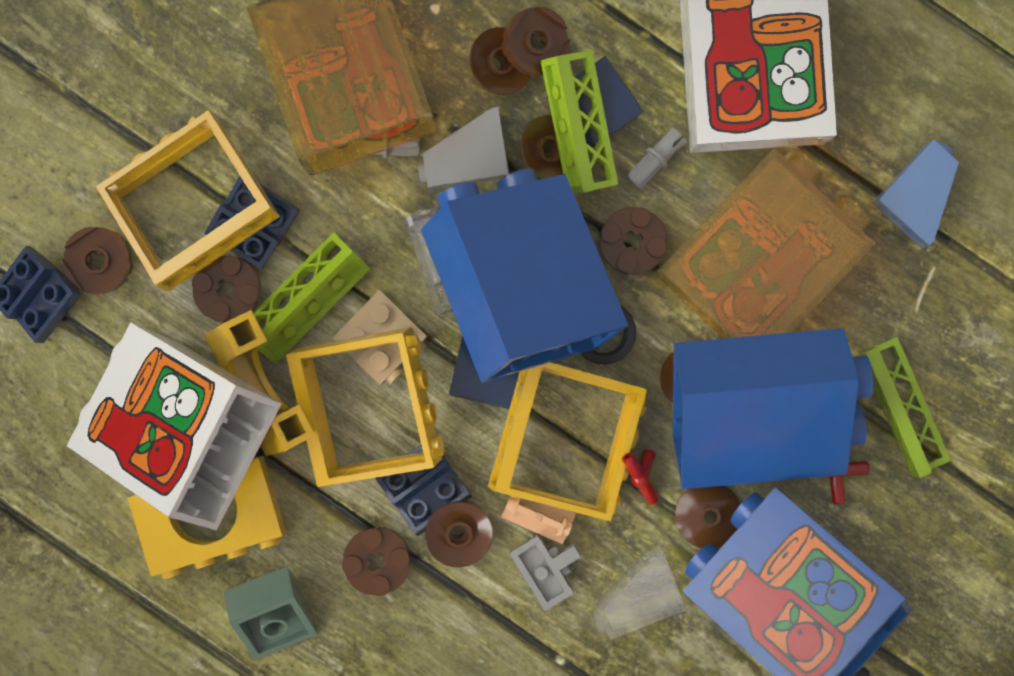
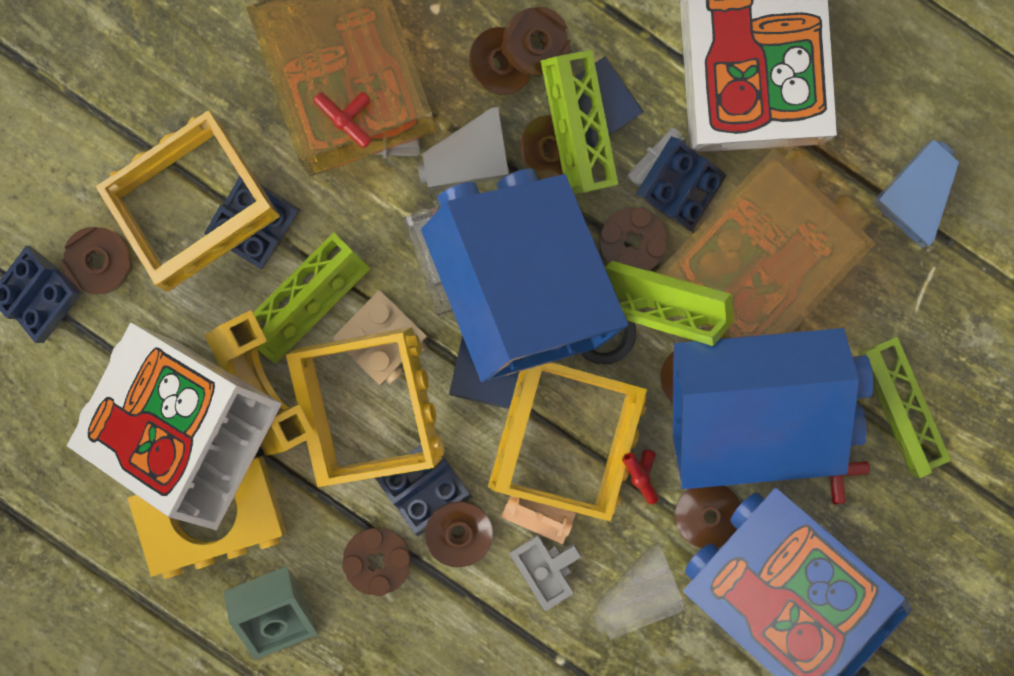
reddish brown plate [192,255,261,322] -> none
none -> red piece [313,92,372,149]
none -> lime fence [605,261,734,346]
none -> dark blue slope [636,136,727,232]

